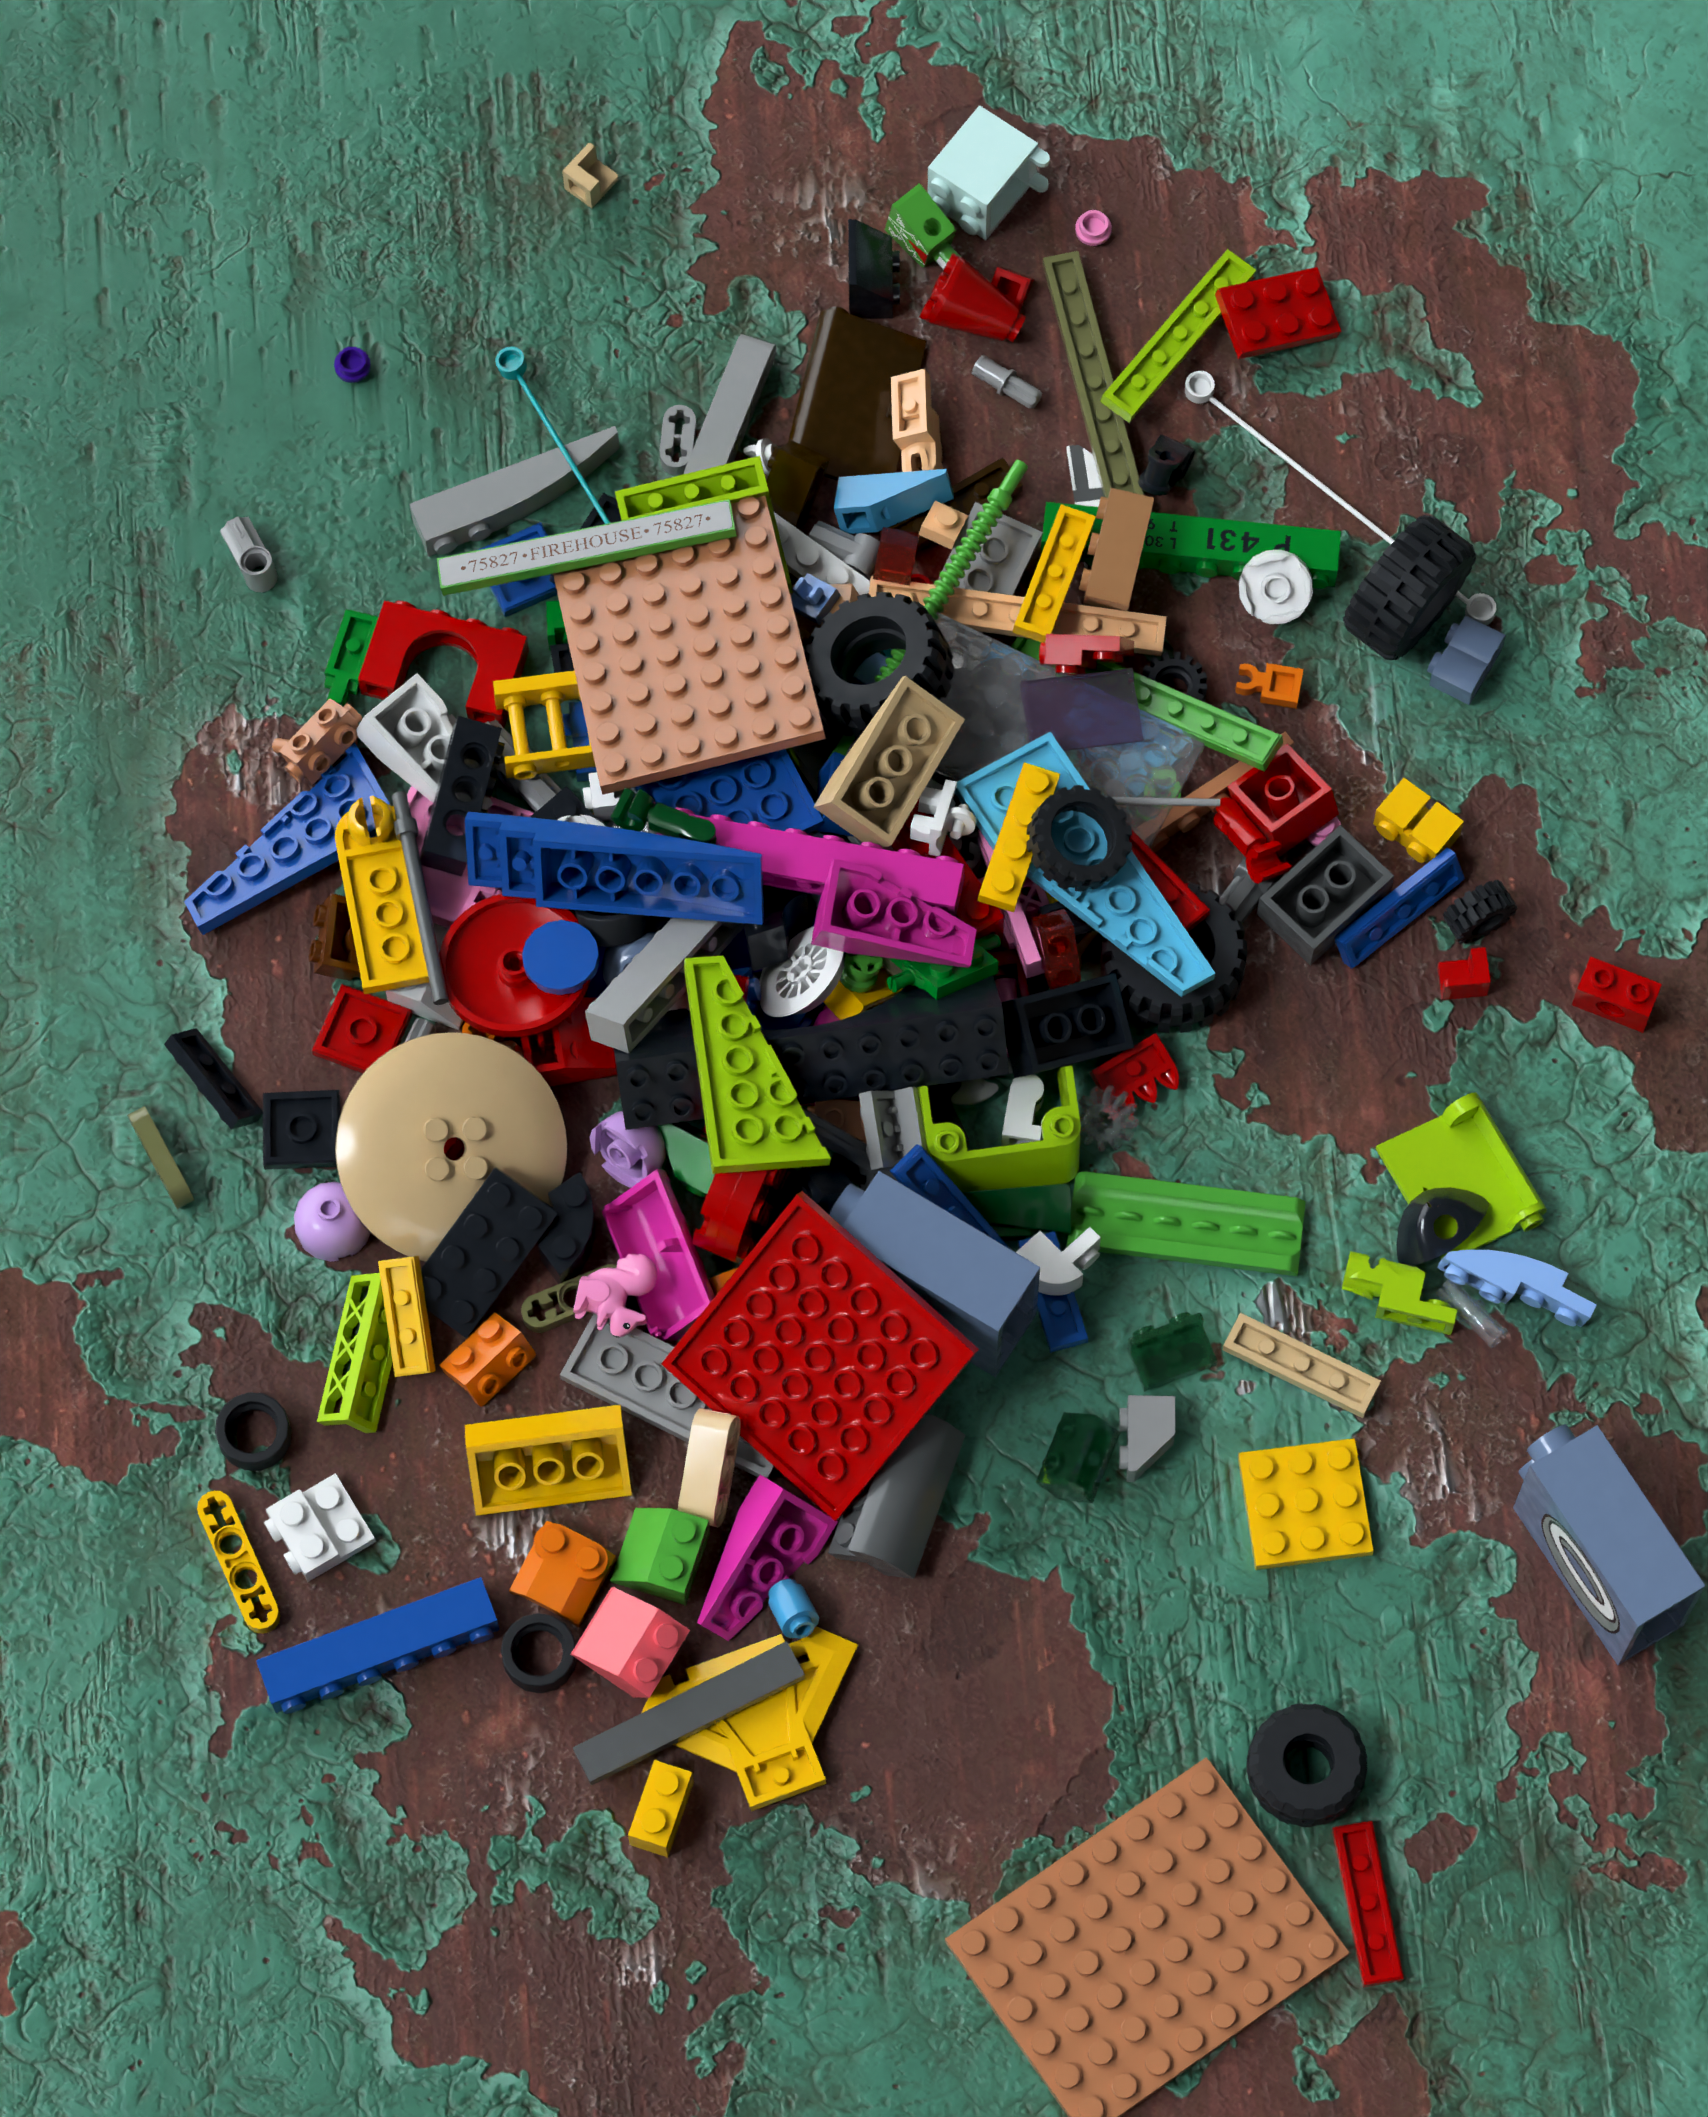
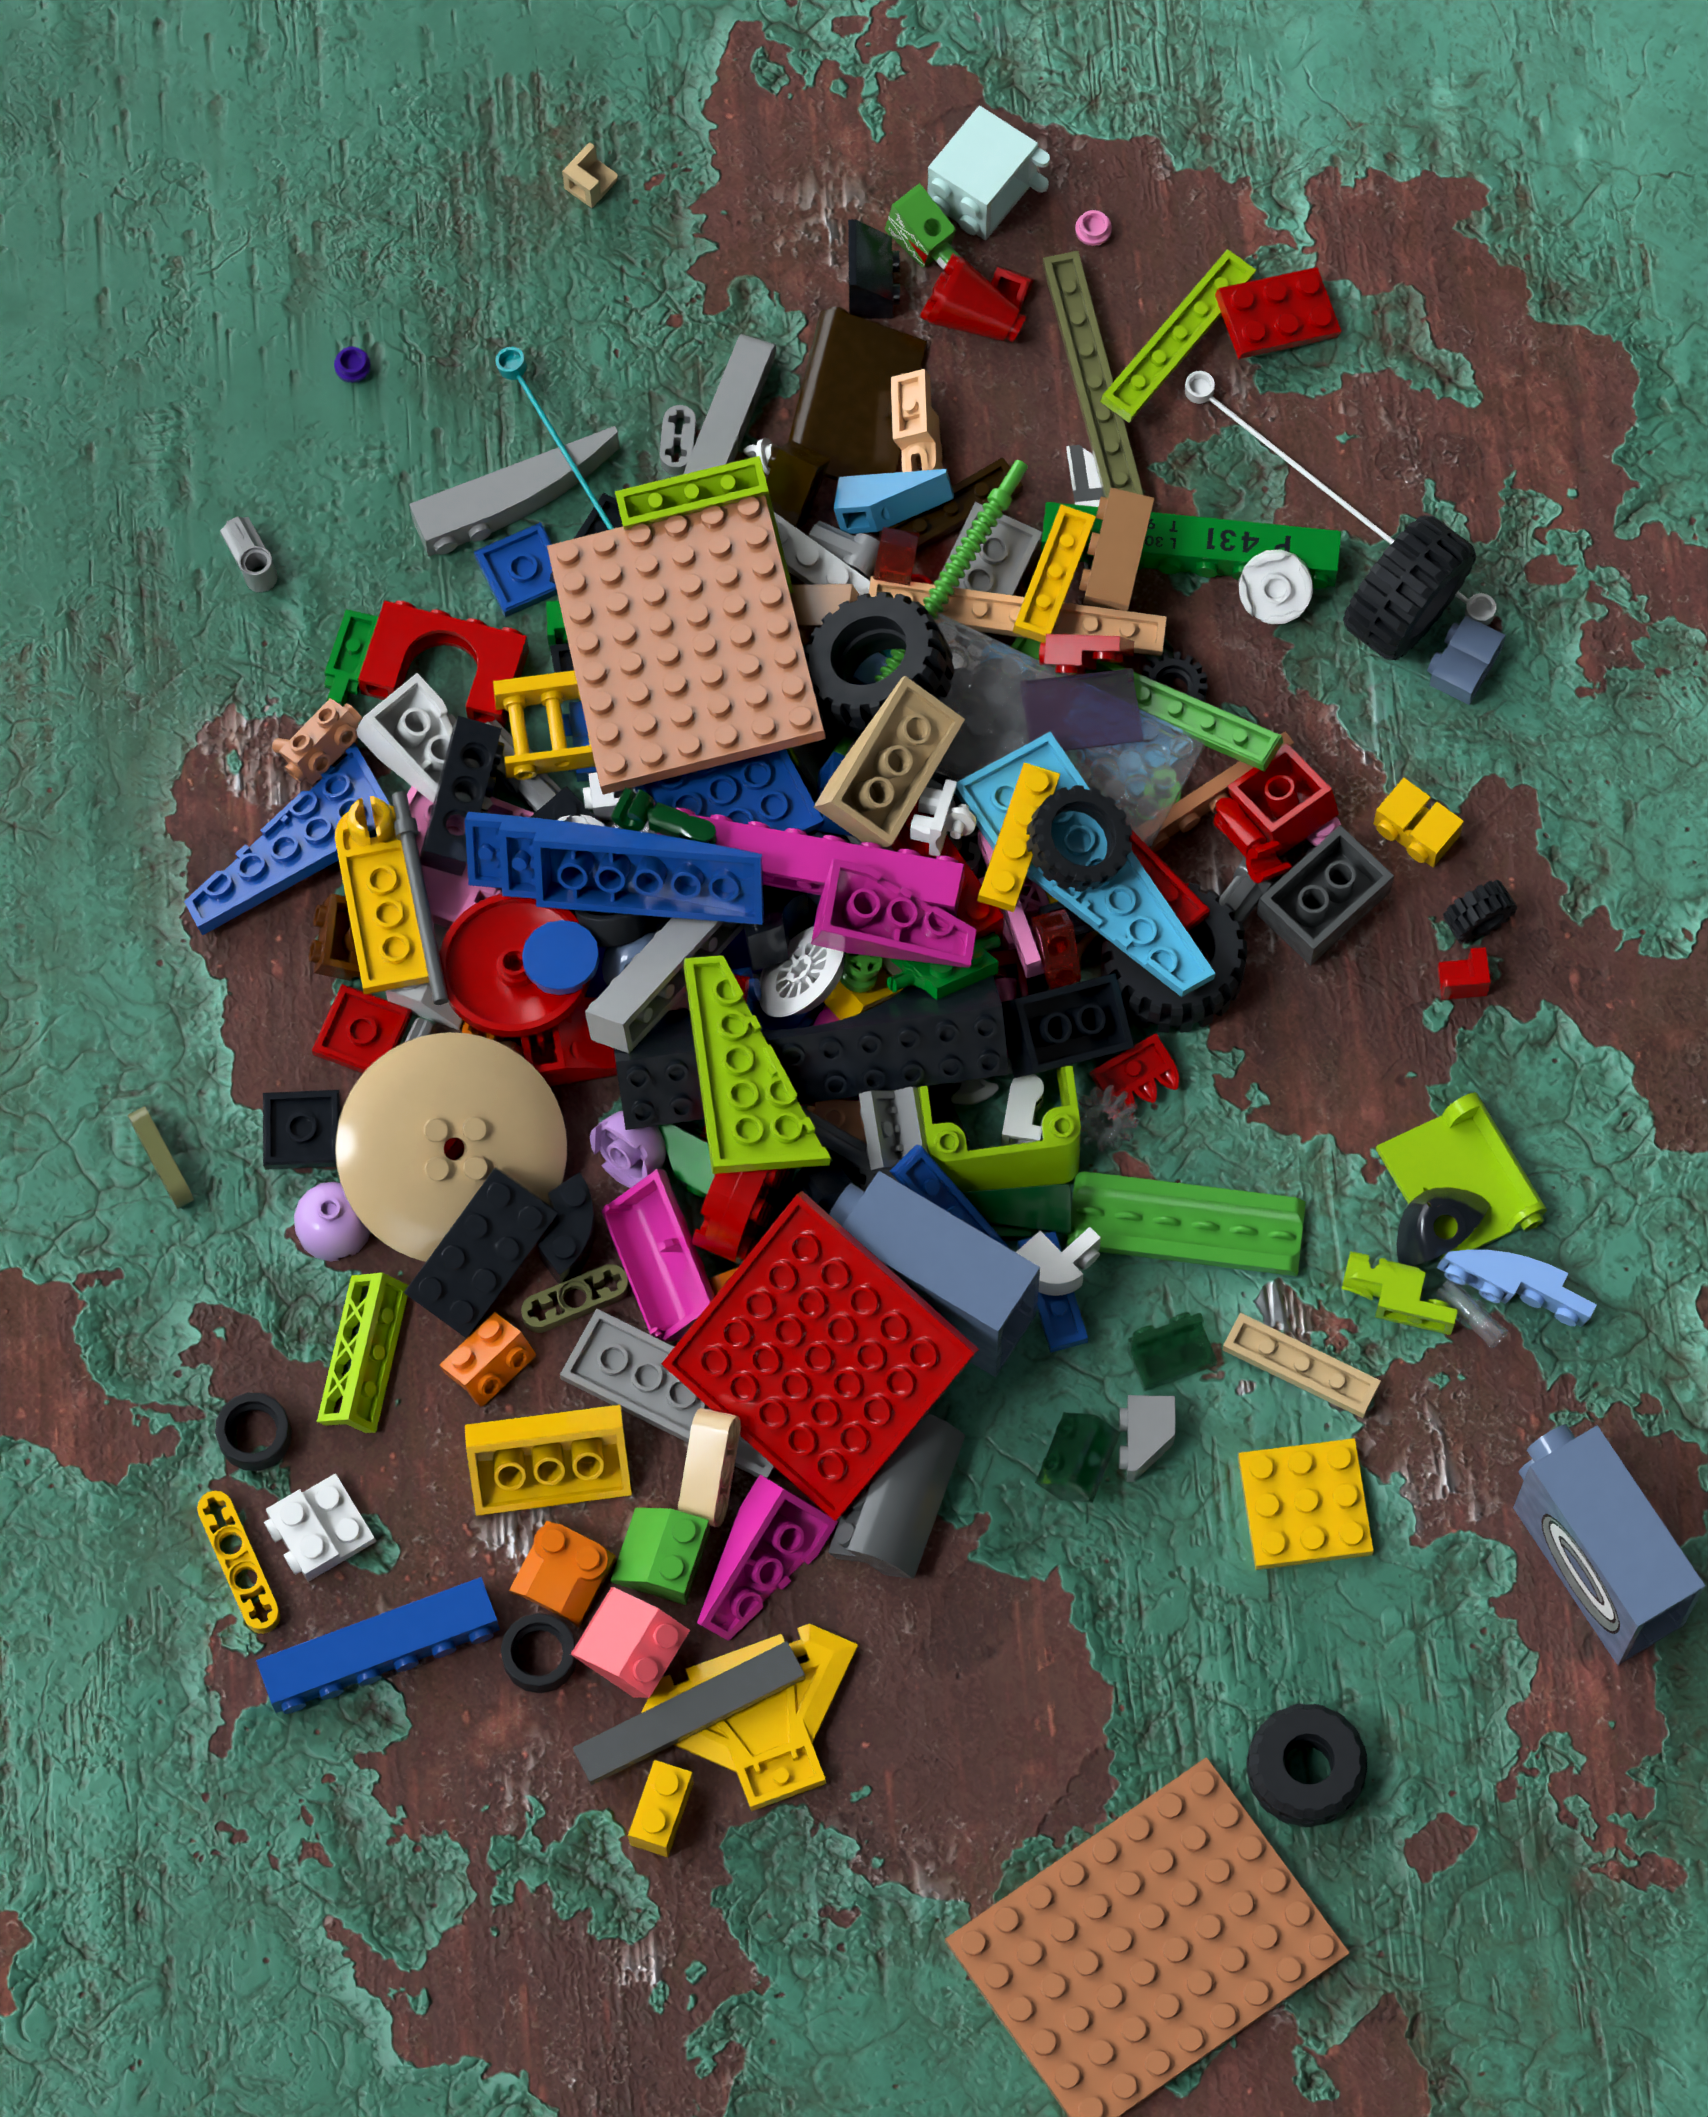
black plate [164,1028,263,1129] -> none
yellow tile [378,1256,436,1377] -> none
tile [437,499,737,596] -> none
bright pink animal [573,1254,657,1338] -> none
dark azure brick [768,1579,819,1639] -> none
medium blue tile [791,573,840,625] -> none
light nougat plate [918,500,969,550] -> none
light grey axle [972,355,1042,408] -> none
light grey axle [1112,797,1220,806] -> none
black piece [1138,434,1195,496] -> none
orange plate [1235,663,1304,709] -> none
red tile [1332,1821,1404,1988] -> none
blue tile [1334,847,1465,969] -> none
red brick [1572,956,1662,1033] -> none

